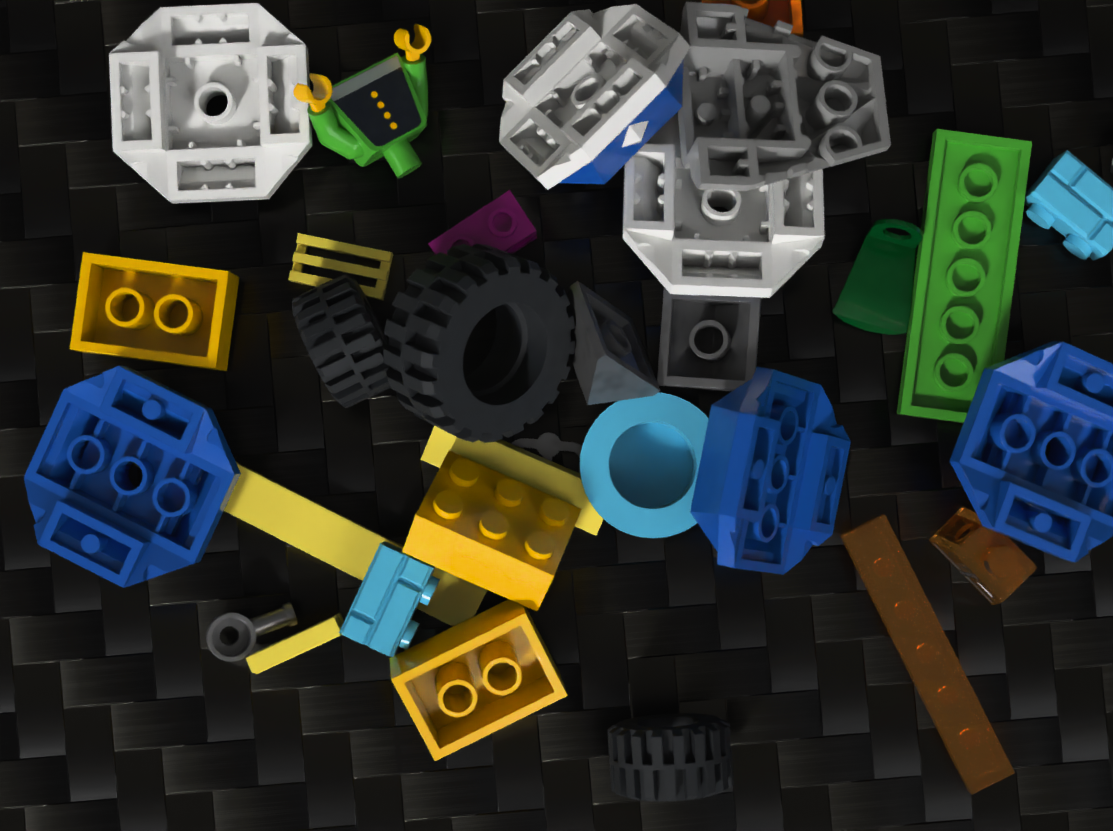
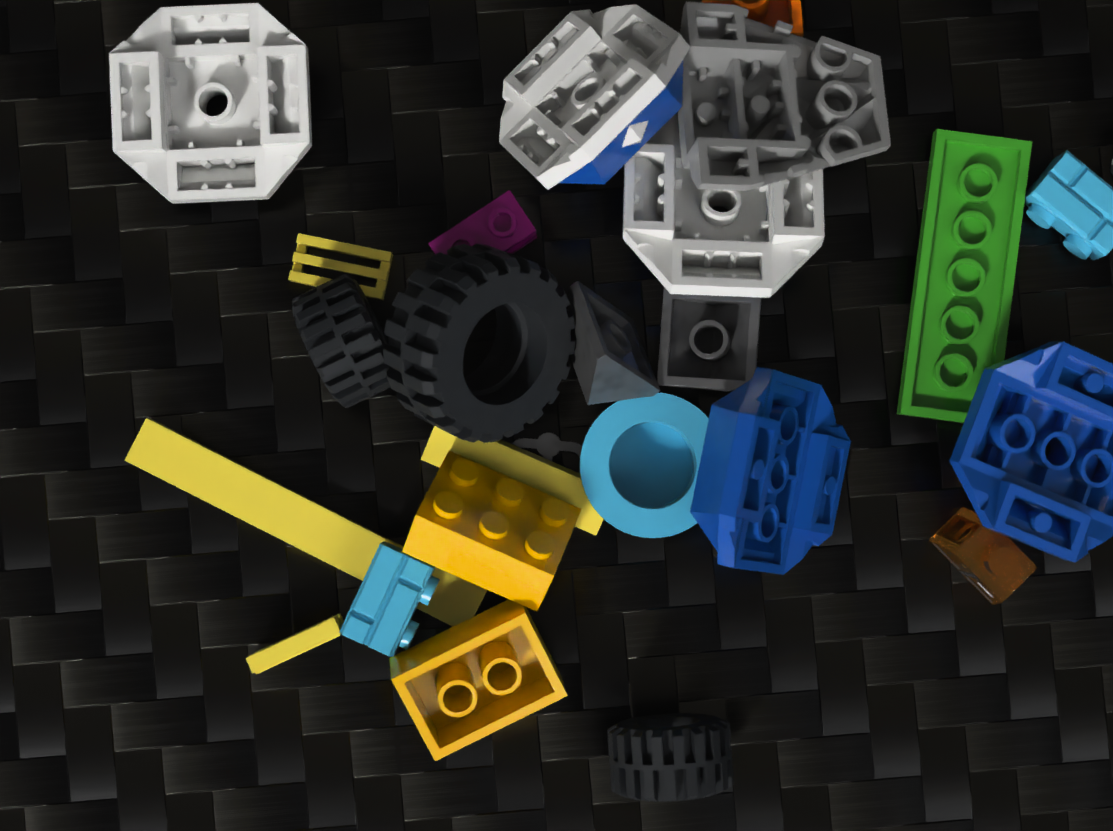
blue piece [24,366,241,588] -> none
yellow brick [70,252,239,371] -> none
flat silver bar [206,602,297,662] -> none
torso [293,24,431,178] -> none
dark green piece [832,219,923,335] -> none
clear orange tile [840,514,1015,795] -> none

